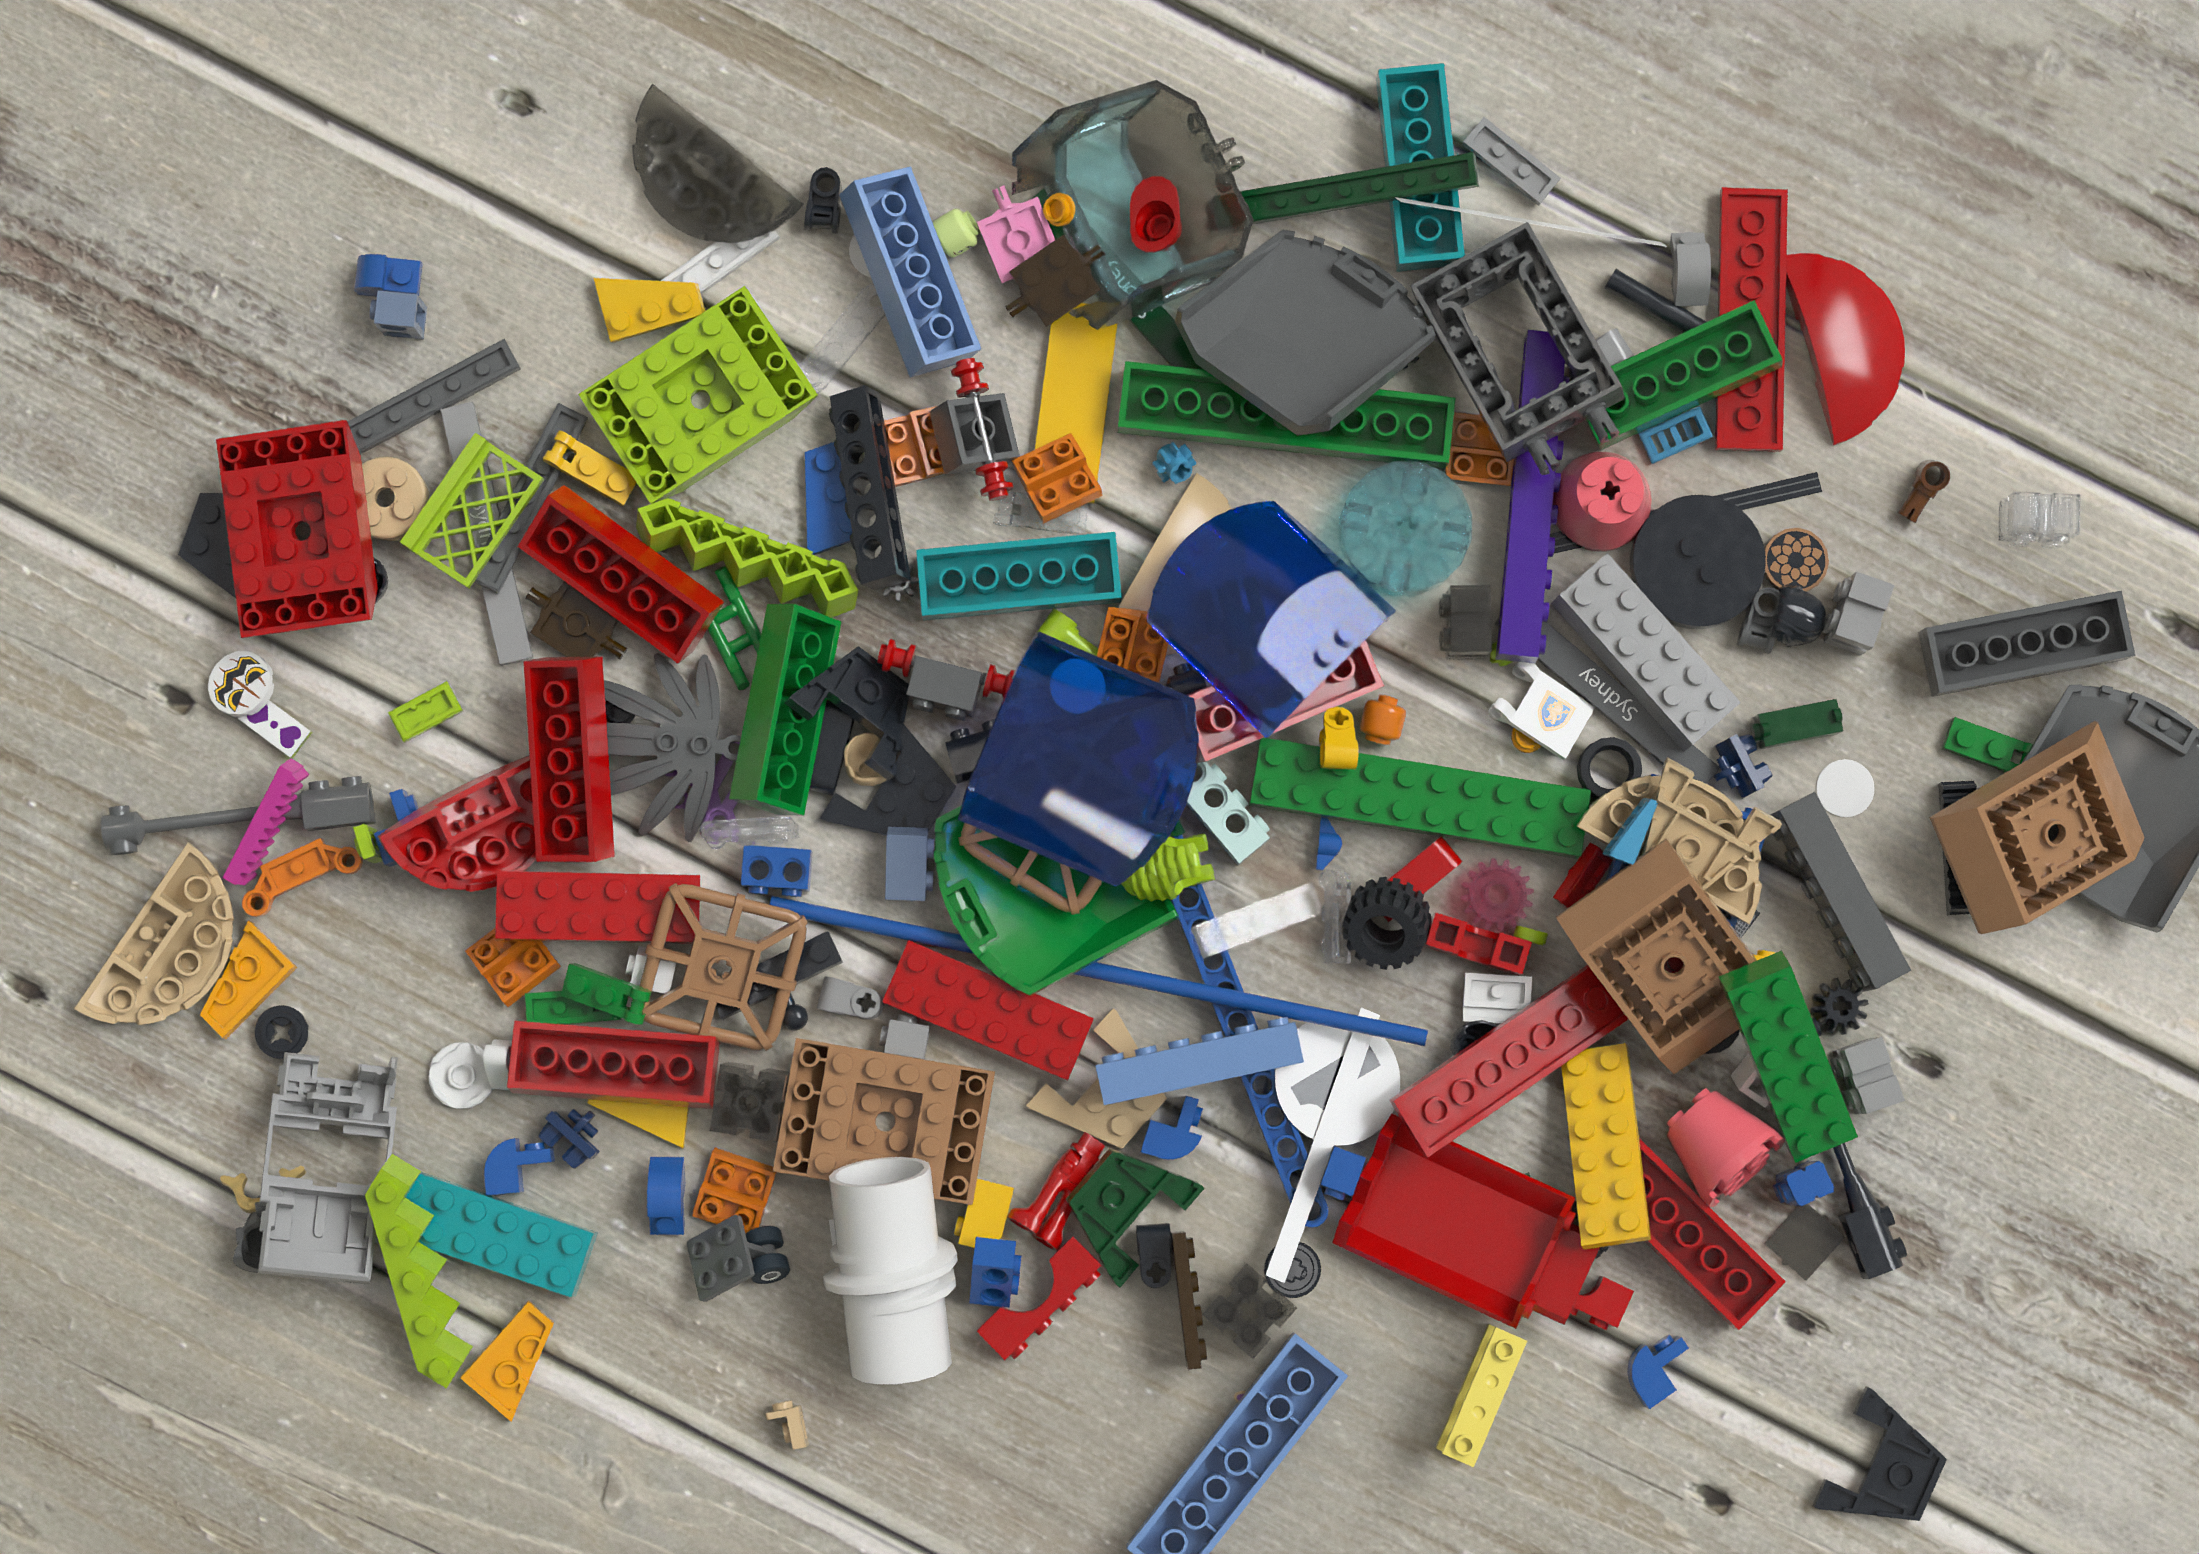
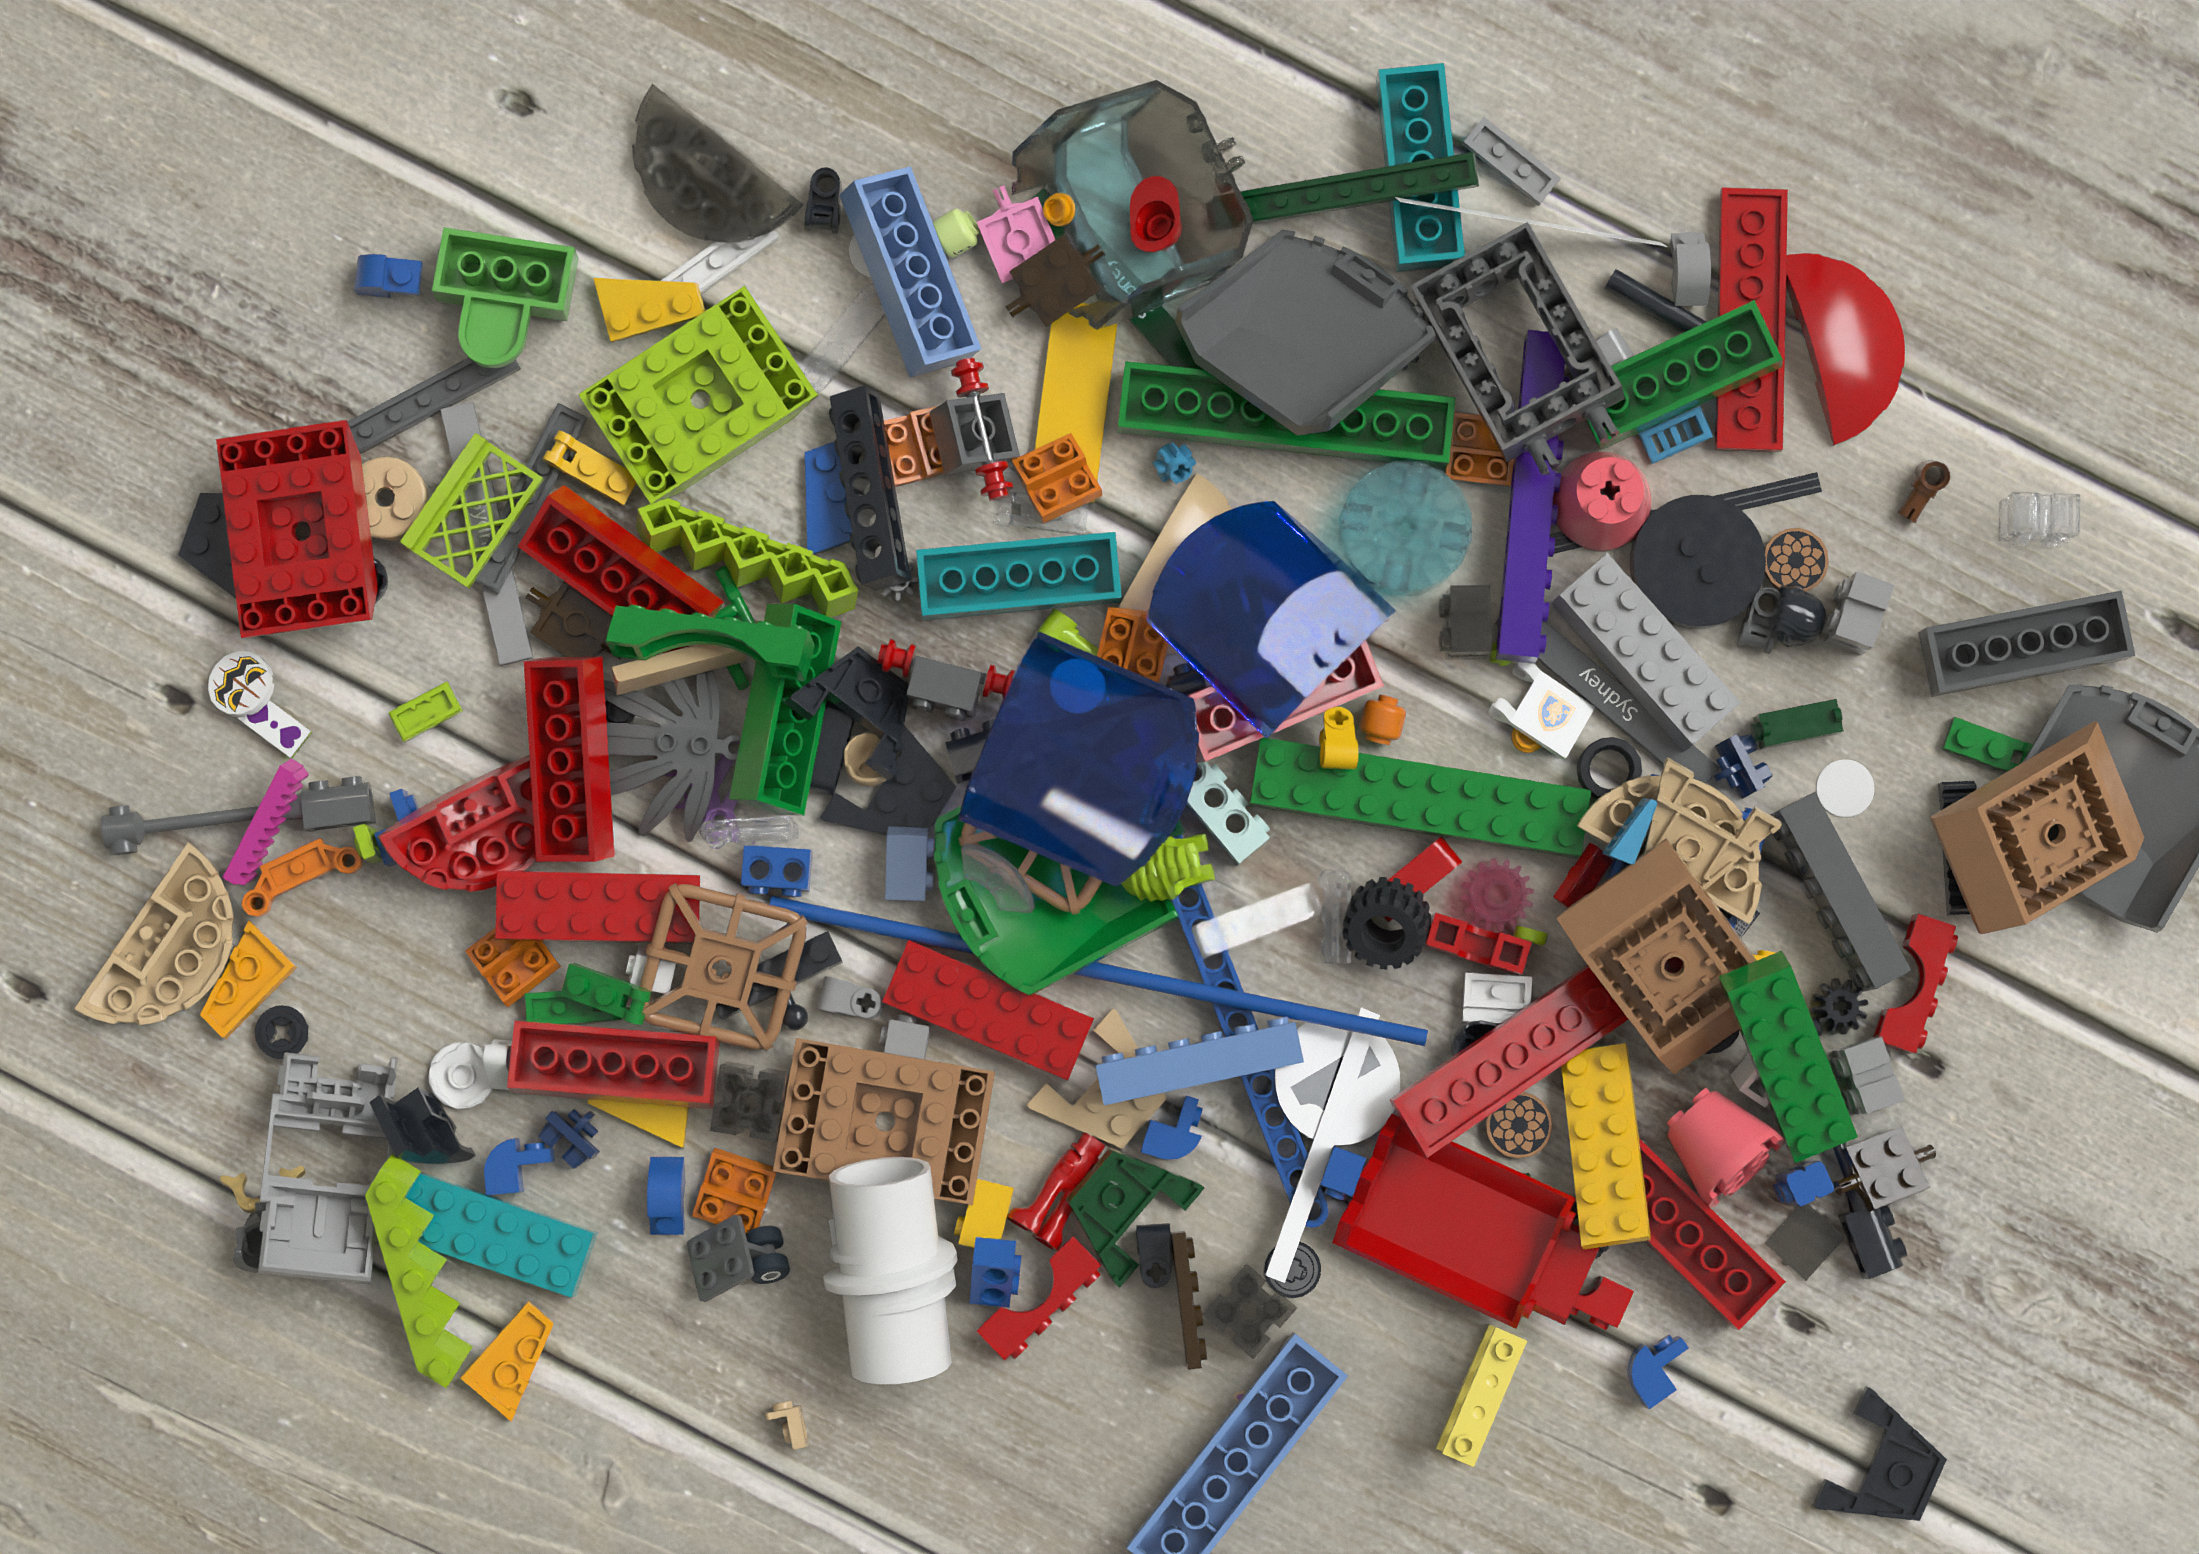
sand blue brick [370,290,427,340] -> none
blue piece [1316,817,1342,871] -> none
none -> black slope [369,1087,476,1164]
none -> bright green brick [432,227,579,368]
none -> green arch [606,605,815,681]
none -> tan slope [611,645,746,695]
none -> clear tile [961,843,1035,913]
none -> tile [1485,1092,1553,1159]
none -> plate [1833,1126,1936,1213]
none -> red arch [1873,913,1958,1054]

